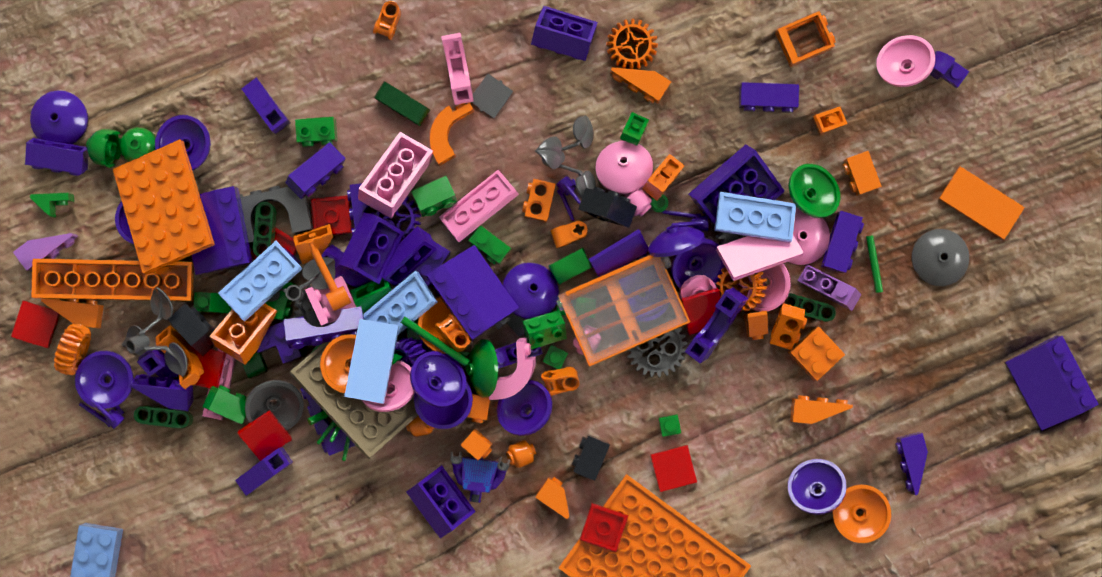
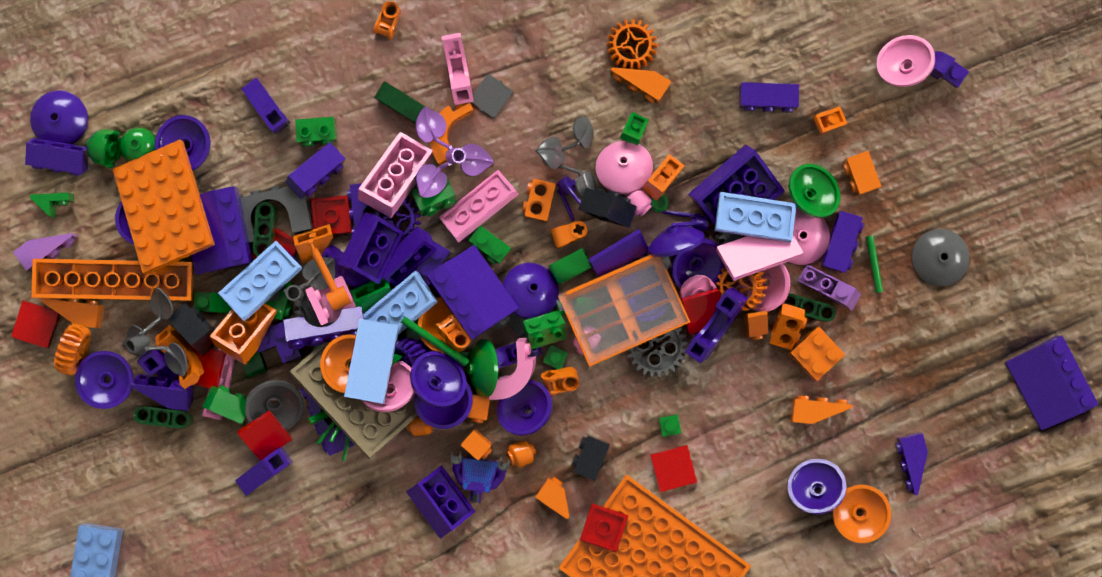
dark purple plant [79,400,125,429] -> none
dark purple slope [531,6,598,61] -> none
orange window [775,11,836,67] -> none
orange tile [938,166,1025,240] -> none
none -> medium lavender plant [416,107,494,197]

